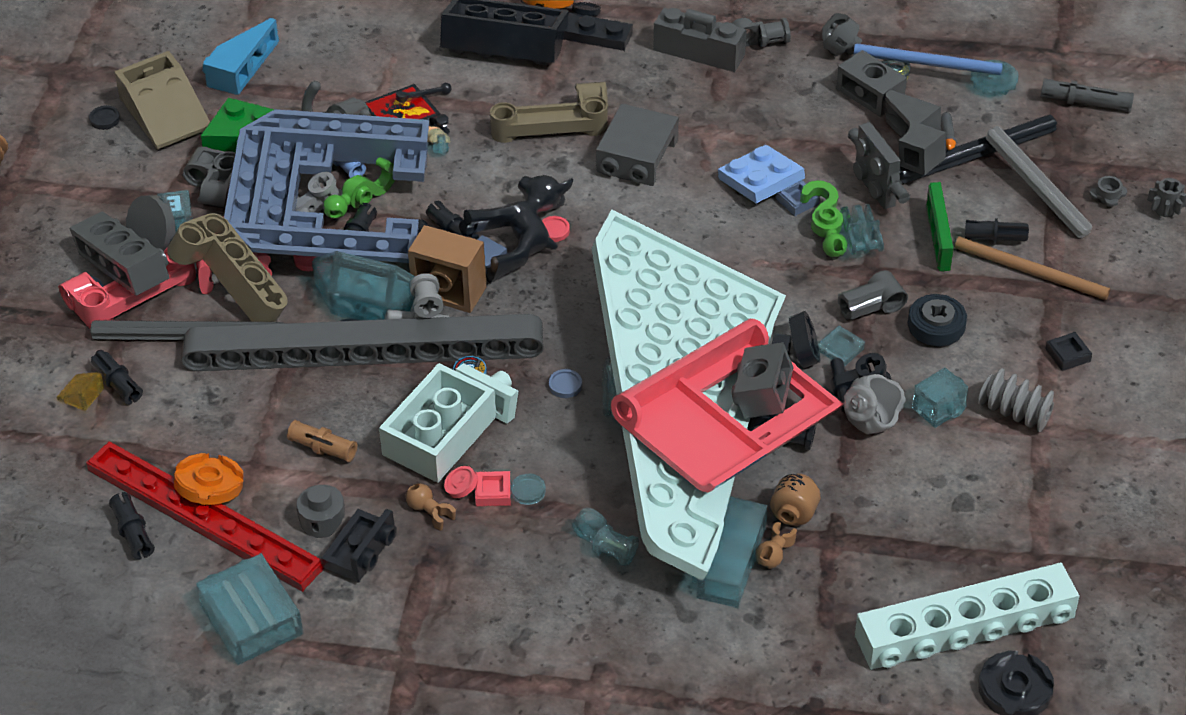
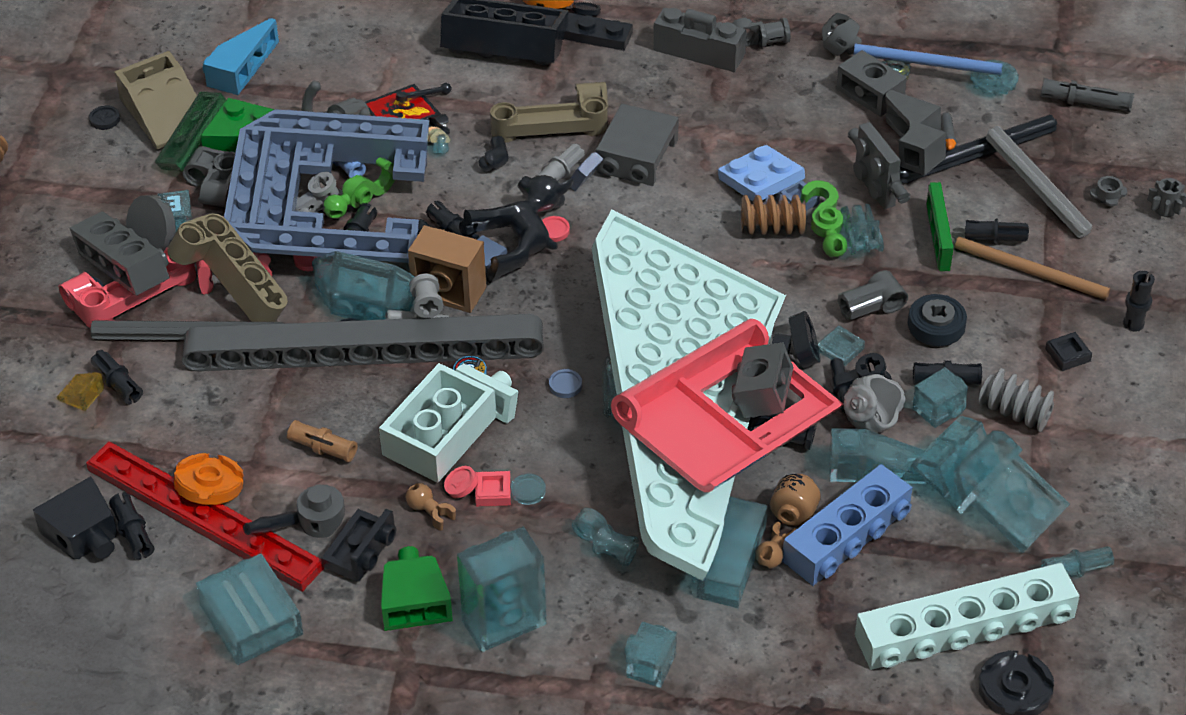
none -> black torso [33,476,118,559]
none -> clear green plate [155,91,226,172]
none -> black piece [243,511,299,535]
none -> green torso [381,546,453,631]
none -> clear light blue brick [457,526,547,653]
none -> black arm [478,136,509,172]
none -> light grey axle [535,144,585,181]
none -> sand blue tile [570,152,603,192]
none -> clear light blue brick [625,622,677,688]
none -> medium nougat piece [741,195,806,235]
none -> medium blue brick [782,464,912,586]
none -> clear light blue slope [829,428,935,484]
none -> clear light blue piece [911,416,1070,553]
none -> black pin [913,360,982,387]
none -> clear light blue axle [1041,546,1114,578]
none -> black pin [1123,271,1155,332]

